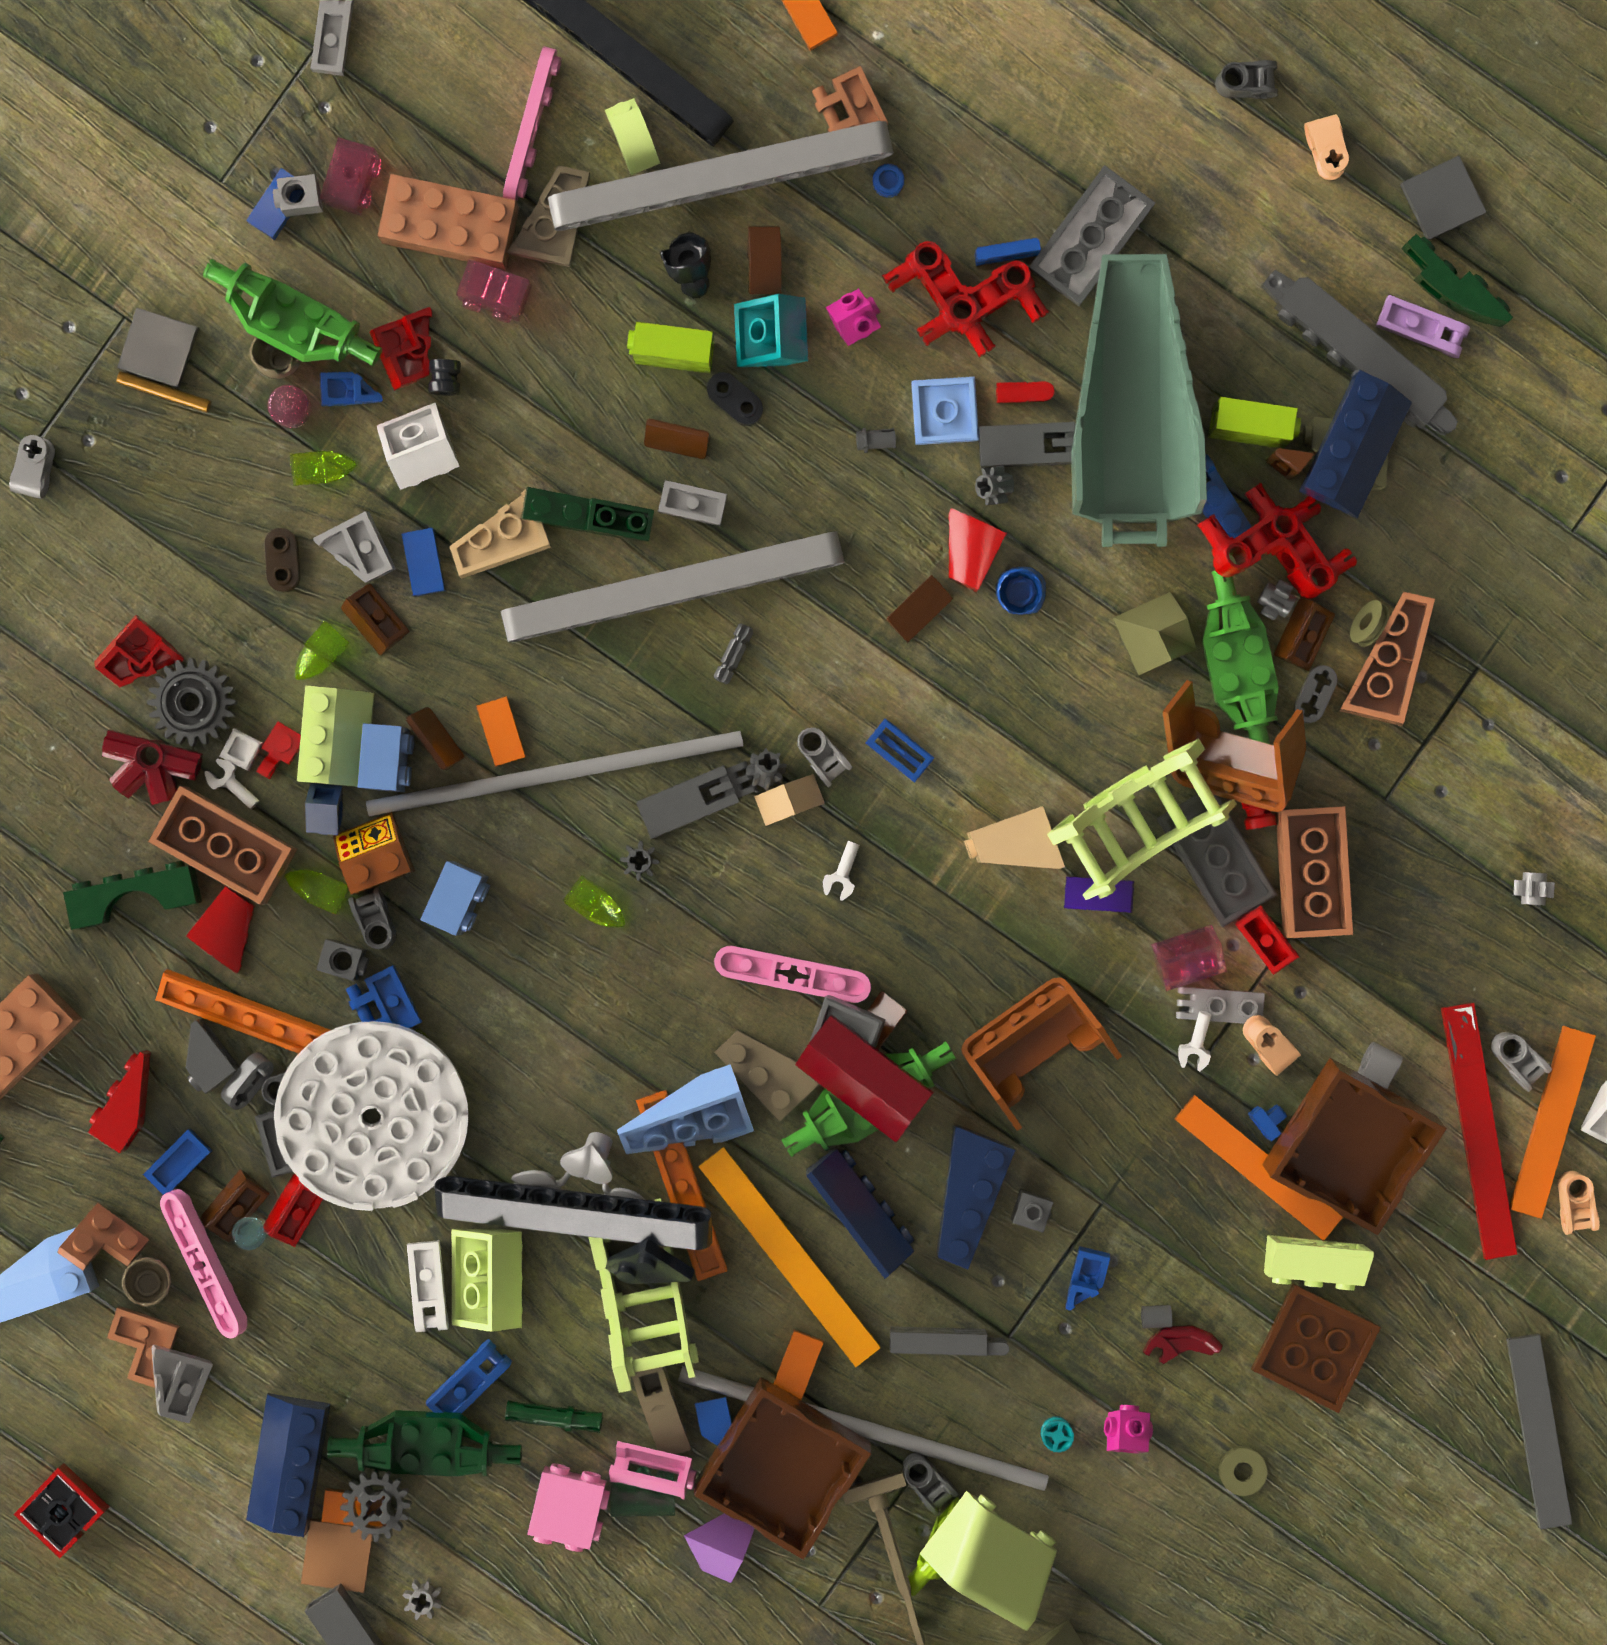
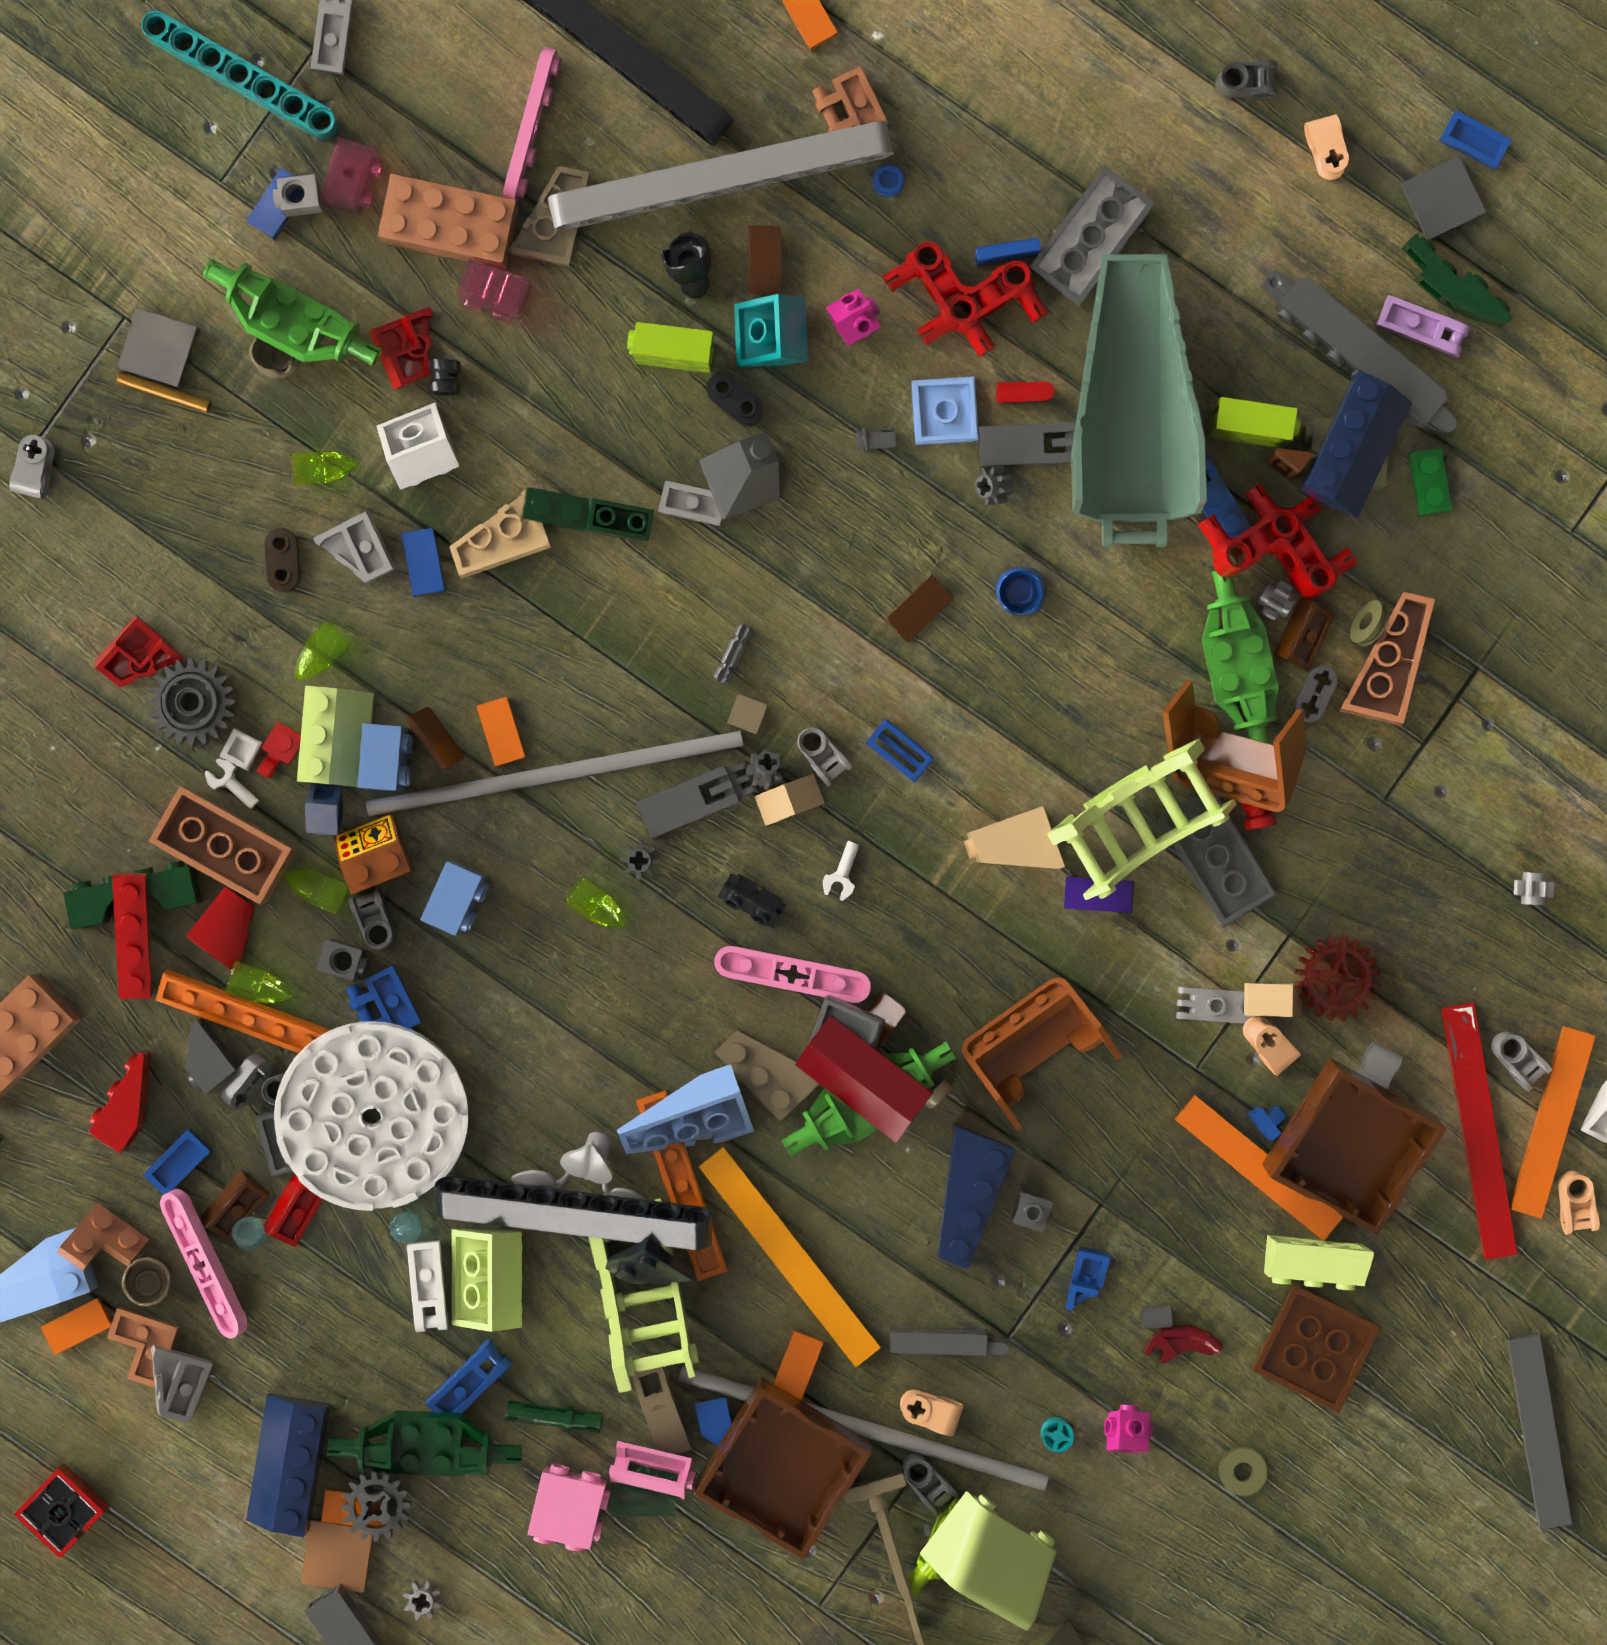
dark red piece [102,729,203,805] -> none
clear pink head [267,385,312,428] -> none
blue slope [320,372,383,406] -> none
reddish brown slope [341,583,410,655] -> none
light grey beam [500,531,845,643] -> none
yellowish green brick [605,98,660,175] -> none
reddish brown slope [644,418,710,459] -> none
medium lavender slope [684,1513,755,1583] -> none
dark blue slope [806,1146,915,1279] -> none
slope [948,508,1006,592] -> none
olive slope [1112,592,1197,676] -> none
clear pink brick [1151,924,1227,991] -> none
white bar [1178,1011,1211,1072] -> none
red slope [1235,905,1299,975] -> none
nougat brick [1276,806,1353,938] -> none
none -> orange tile [40,1296,112,1355]
none -> red plate [112,873,153,999]
none -> teal beam [141,10,340,142]
none -> clear neon green plate [225,960,292,1003]
none -> clear light blue tile [389,1211,423,1244]
none -> dark grey slope [699,431,780,520]
none -> black hinge [718,873,786,928]
none -> dark tan tile [727,694,768,735]
none -> light nougat piece [900,1389,964,1436]
none -> dark tan tile [925,1077,952,1108]
none -> tan slope [1244,983,1302,1017]
none -> clear red gear [1293,935,1381,1021]
none -> green plate [1408,447,1452,517]
none -> blue tile [1439,110,1512,170]

